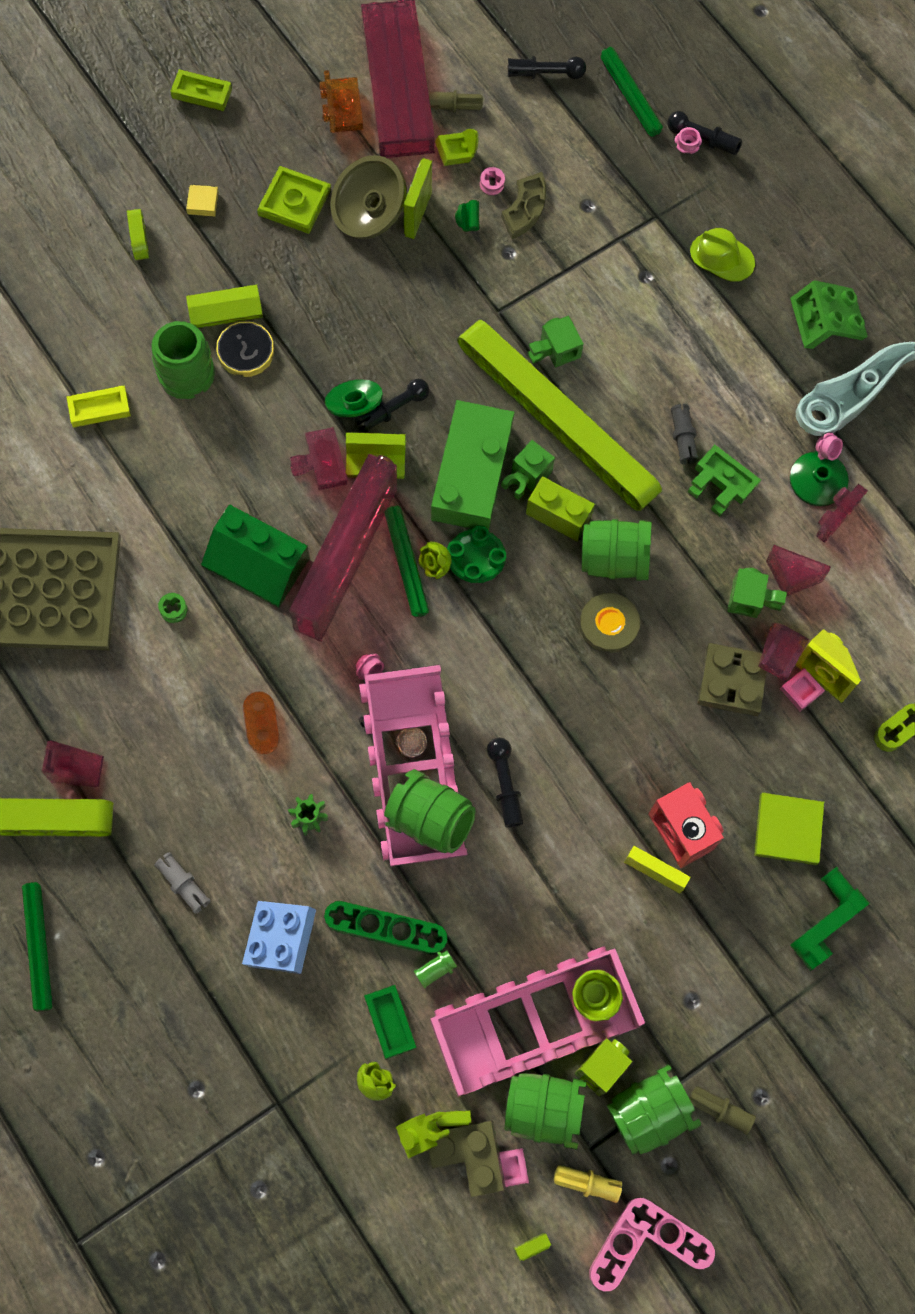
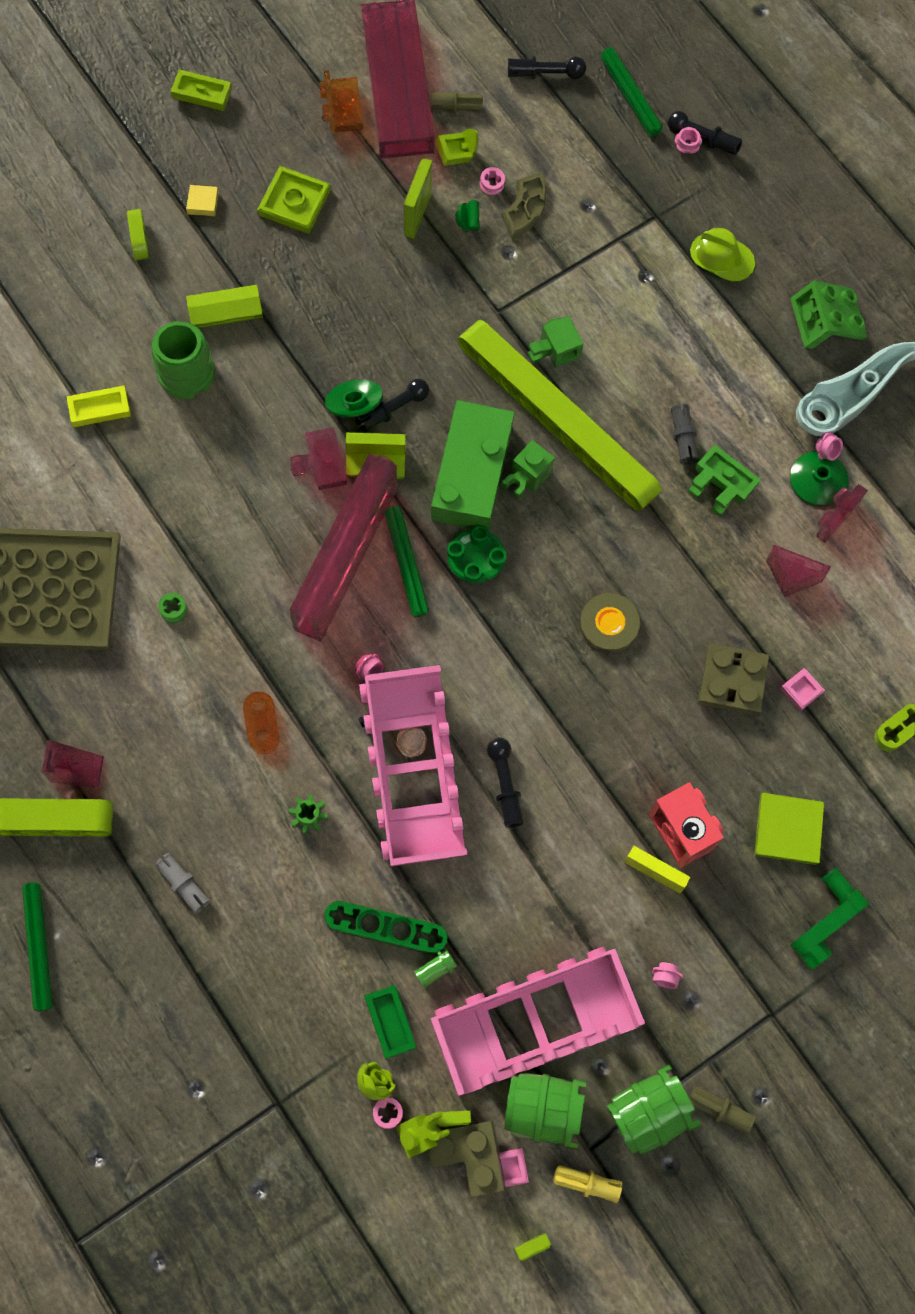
green slope [201,504,310,608] -> none
black tile [216,322,274,377] -> none
light blue plate [242,901,316,974] -> none
olive dish [330,155,407,239] -> none
bright green piece [384,769,476,853] -> none
lime plate [418,542,452,579] -> none
lime brick [526,476,595,542] -> none
lime hair [572,969,623,1022] -> none
lime brick [575,1038,633,1097] -> none
bright green piece [582,519,652,581] -> none
bright pink beam [589,1198,715,1291] -> none
bright green brick [727,568,787,618] -> none
clear pink slope [758,623,810,681] -> none
neon yellow slope [794,629,861,703] -> none
none -> bright pink bush [373,1098,403,1129]
none -> bright pink plate [652,962,683,989]

